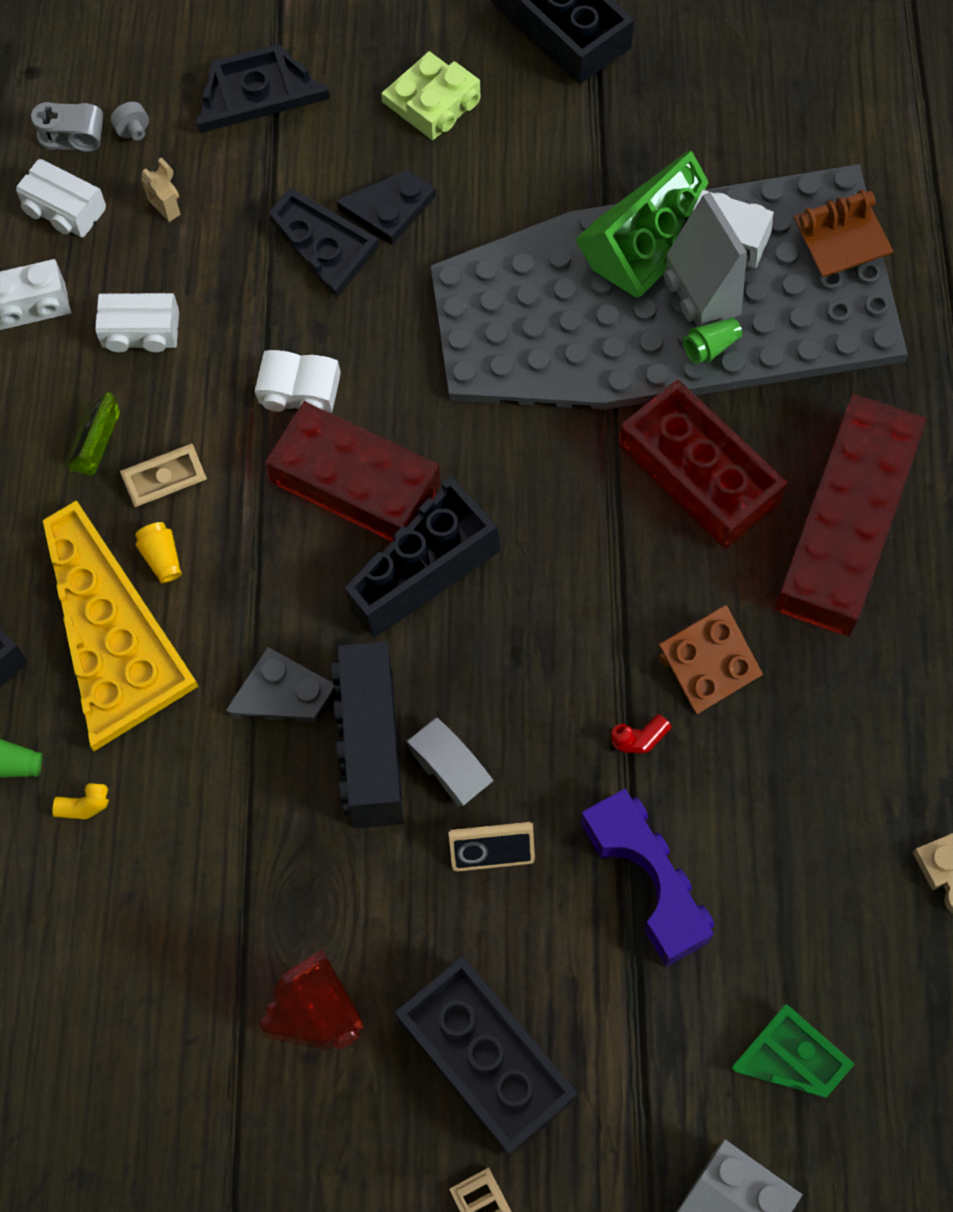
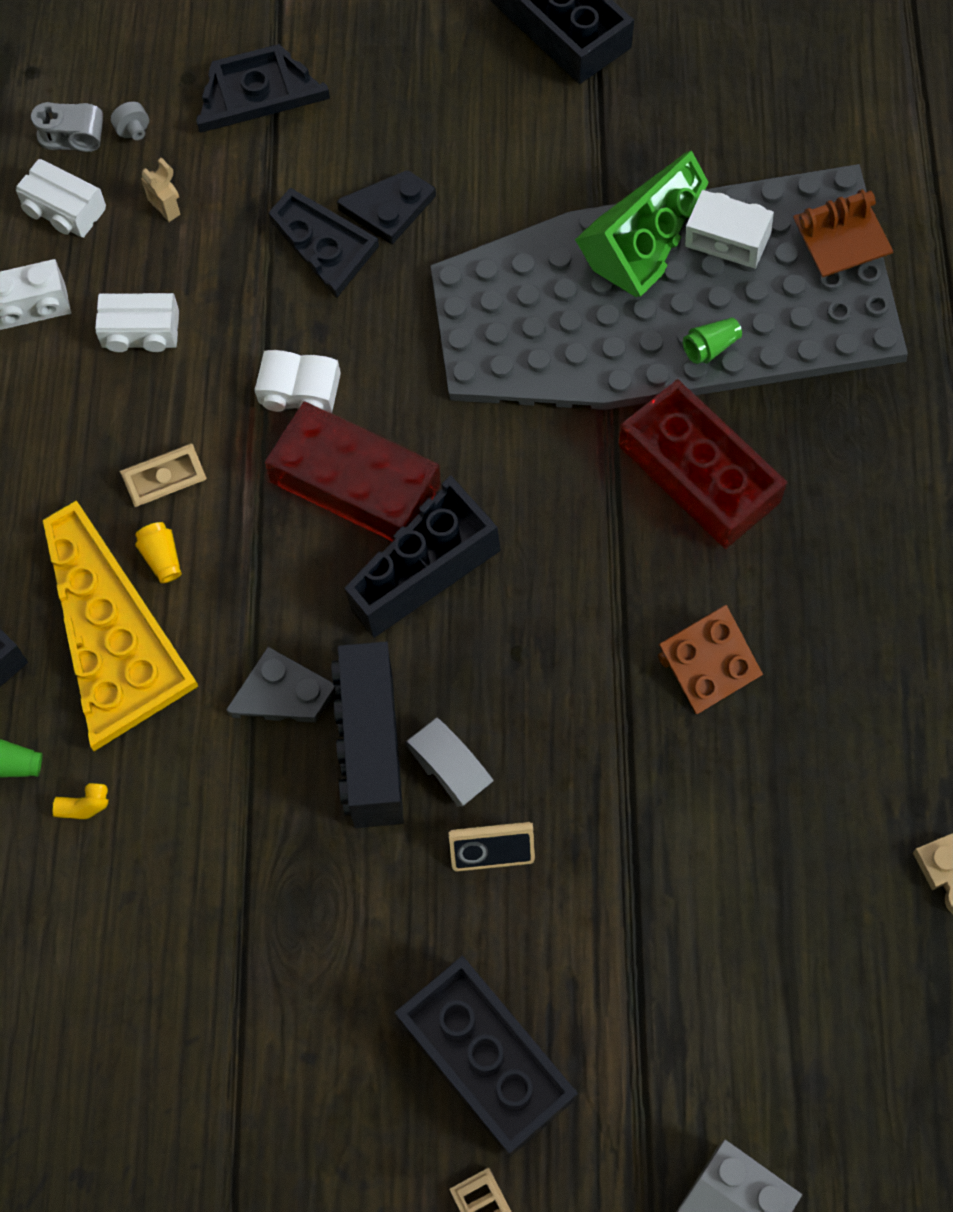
clear neon green slope [68,392,120,476] -> none
clear red wedge [259,949,364,1050] -> none
yellowish green plate [381,51,481,141] -> none
dark purple arch [580,789,715,967] -> none
red arm [611,714,672,753] -> none
light grey slope [663,192,747,327] -> none
green wing [732,1004,855,1098] -> none
clear red brick [774,393,927,637] -> none

